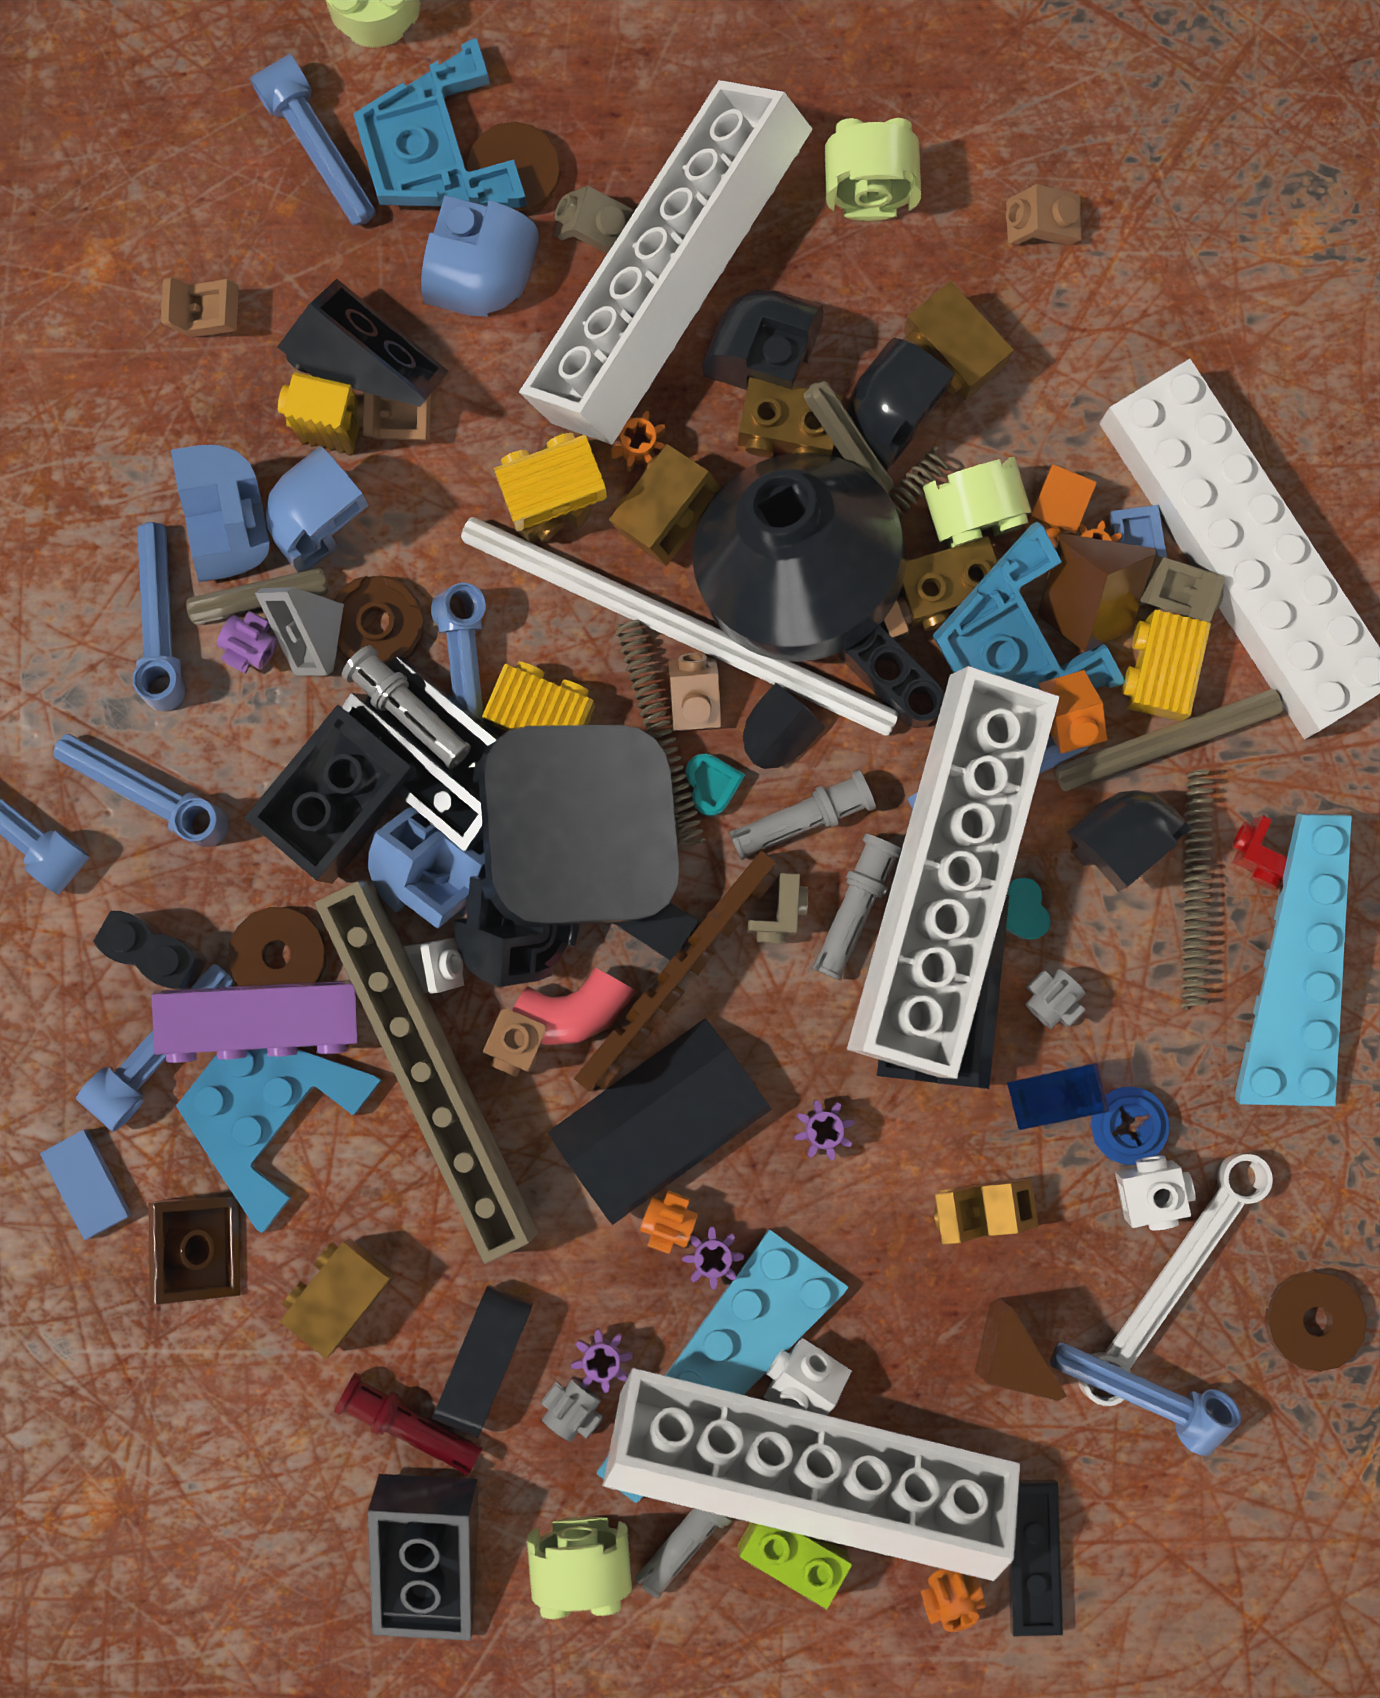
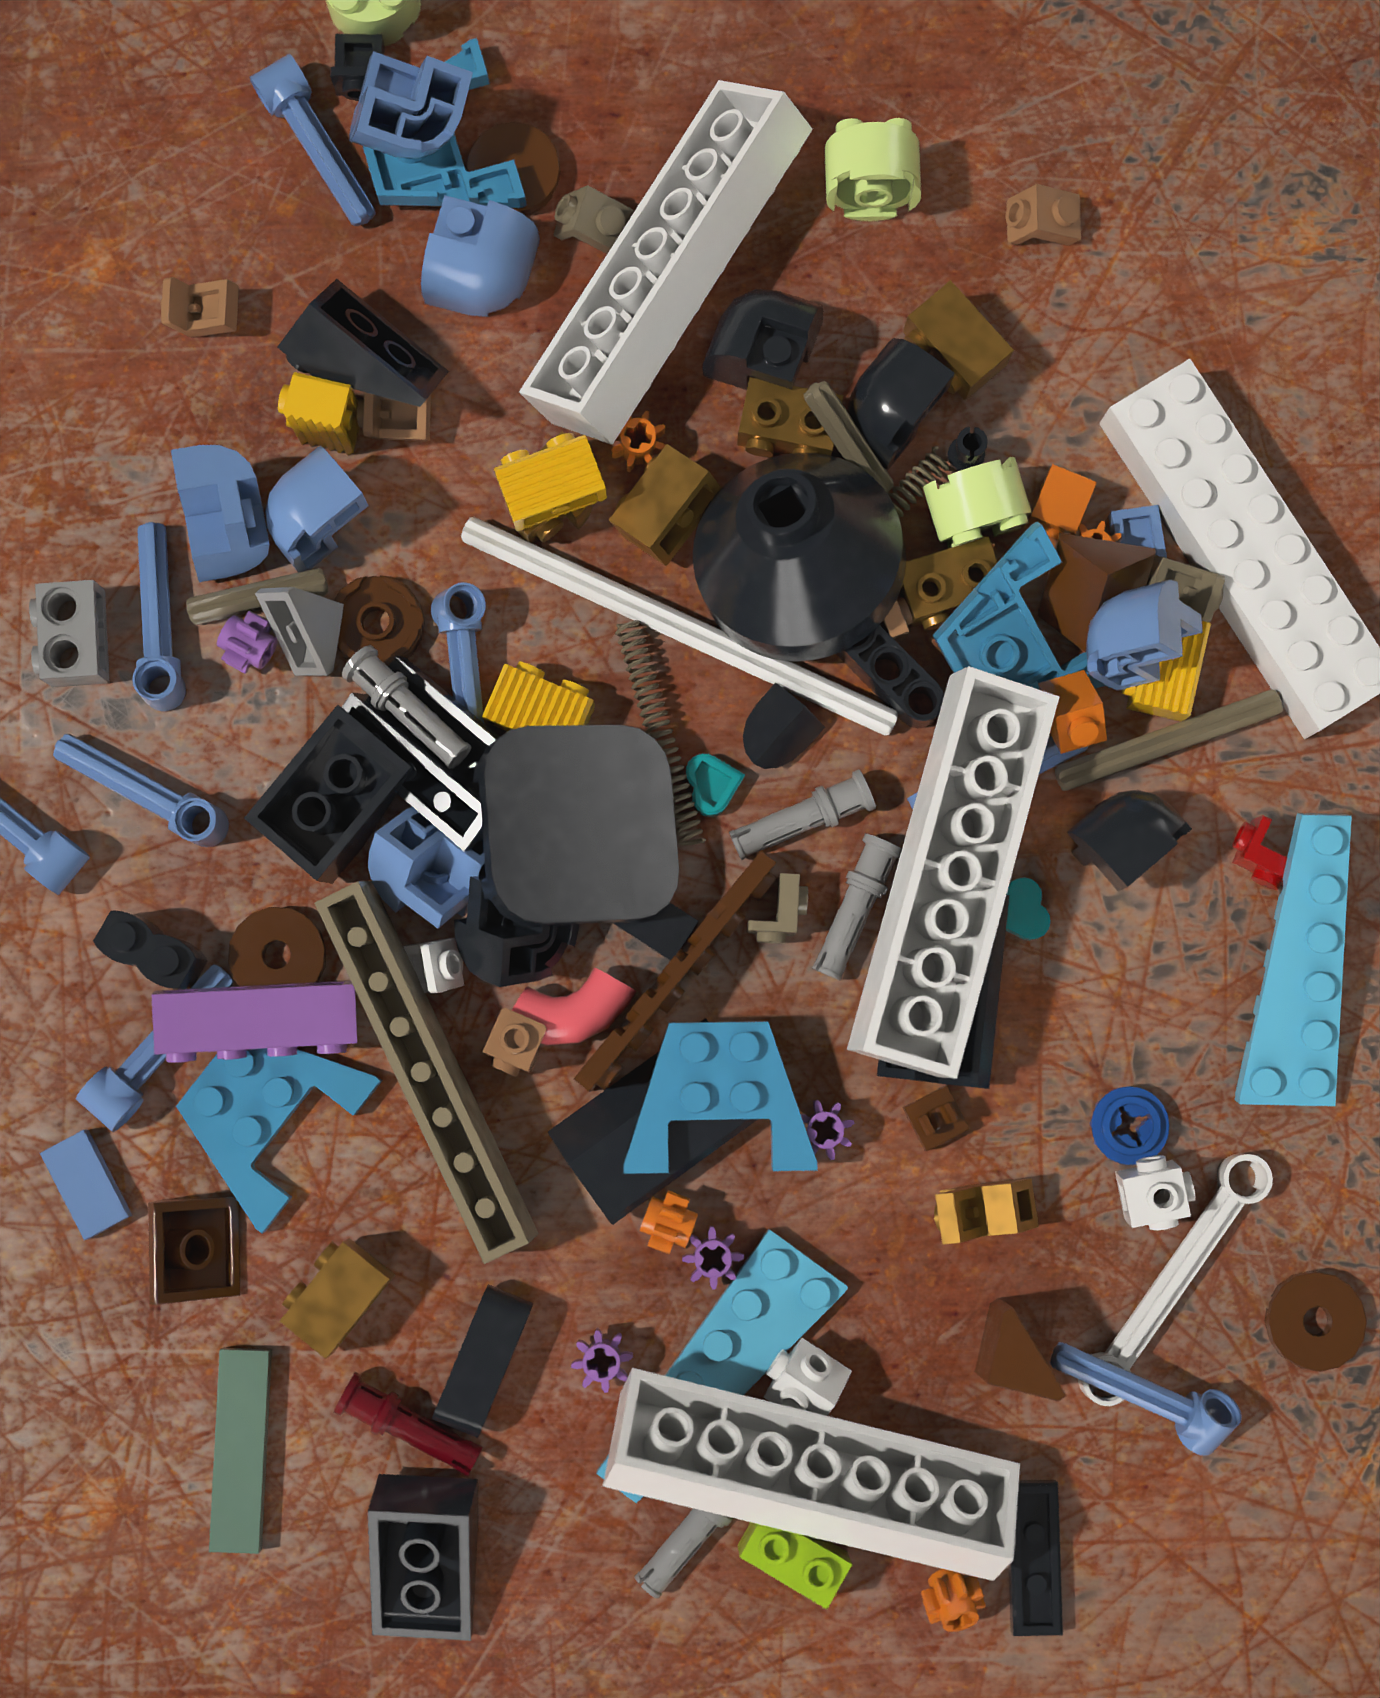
yellowish green brick [527,1517,632,1619] -> none
light grey gear [541,1378,602,1442] -> none
medium nougat bracket [668,653,721,731] -> none
clear blue slope [1007,1063,1109,1130] -> none
light grey gear [1025,969,1086,1029] -> none
dark tan piece [1180,769,1214,1010] -> none
none -> light grey brick [29,580,110,687]
none -> sand green tile [209,1348,272,1554]
none -> black bracket [330,34,384,101]
none -> medium blue brick [349,51,473,159]
none -> dark azure wing [623,1021,818,1174]
none -> reddish brown tile [902,1085,970,1151]
none -> black pin [947,427,988,471]
none -> medium blue brick [1086,580,1202,691]

